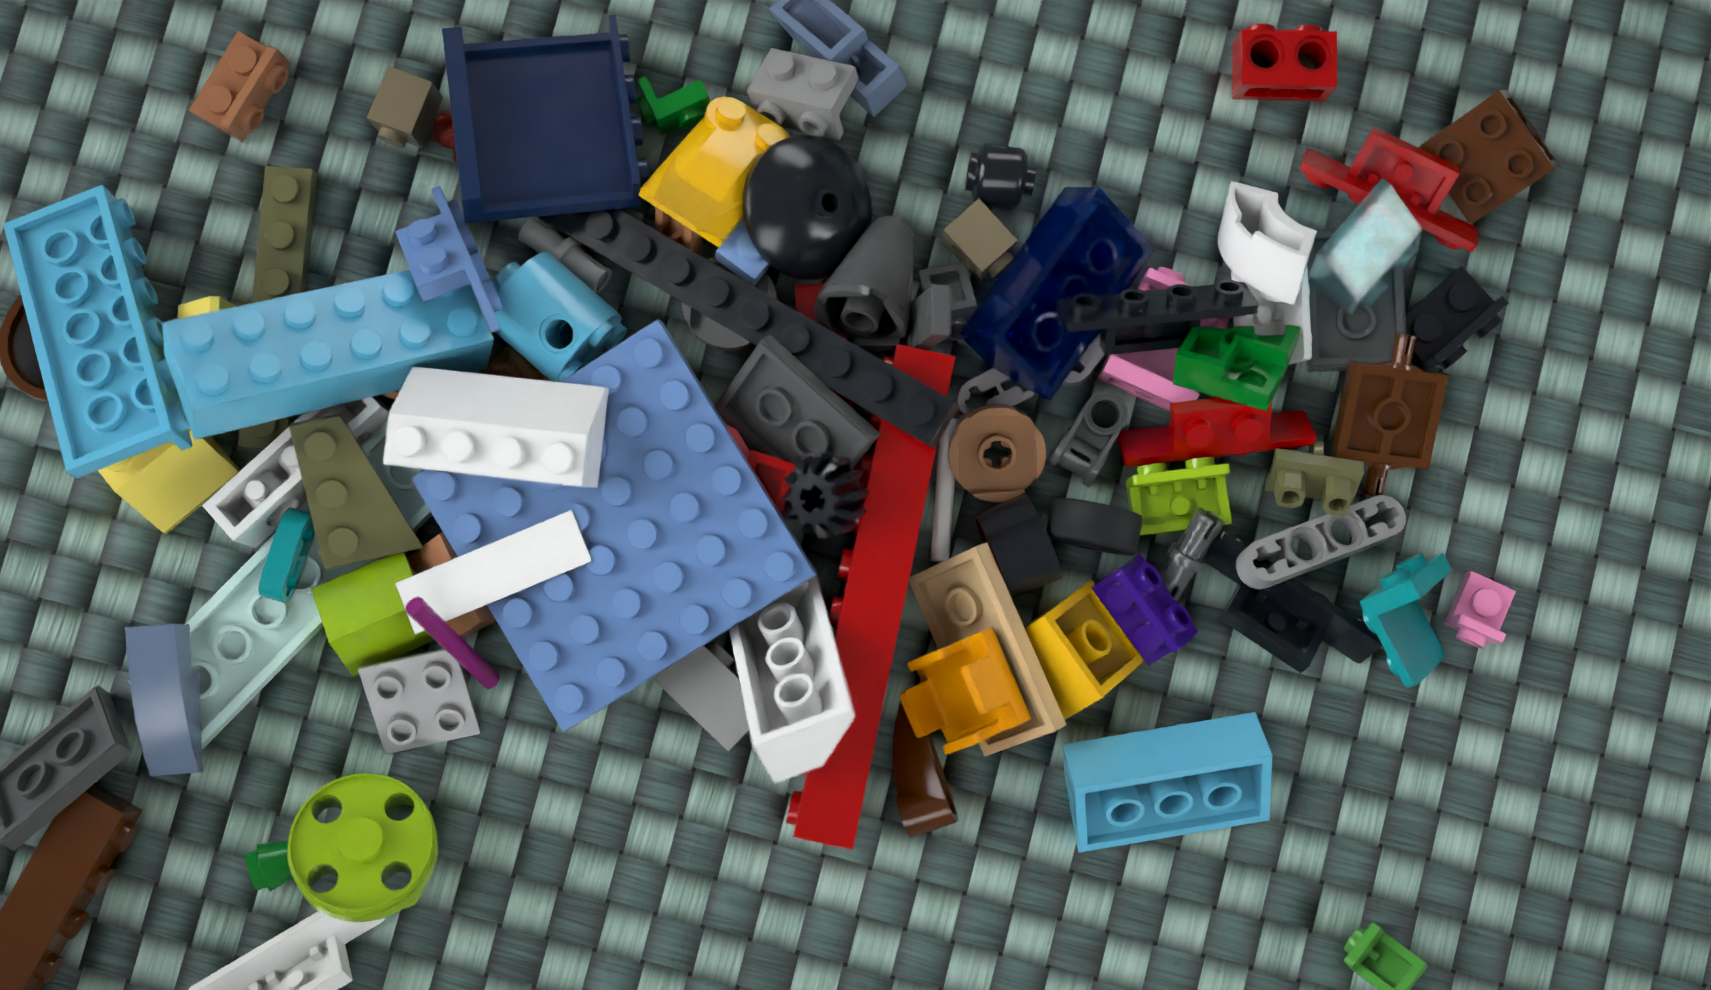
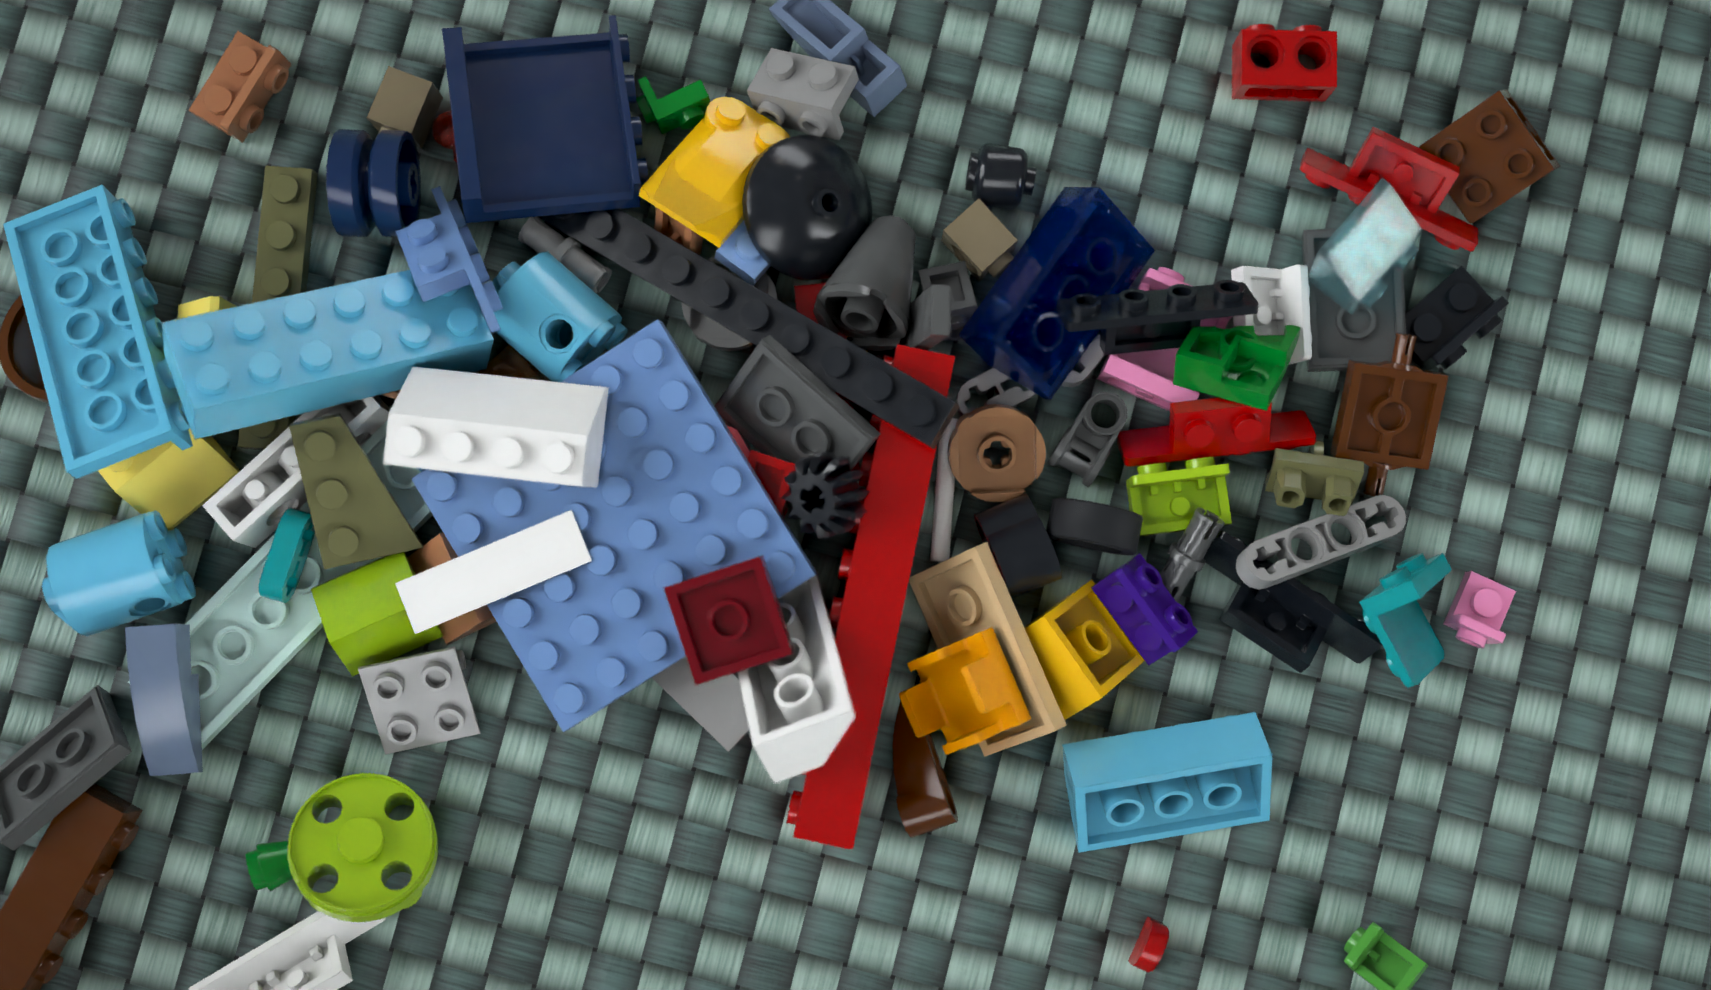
magenta bar [405,597,500,689] -> none
white brick [1218,181,1317,305] -> none
none -> medium azure cylinder [42,510,196,636]
none -> dark blue wheel [326,129,421,238]
none -> dark red plate [664,555,795,685]
none -> red tile [1128,917,1169,973]

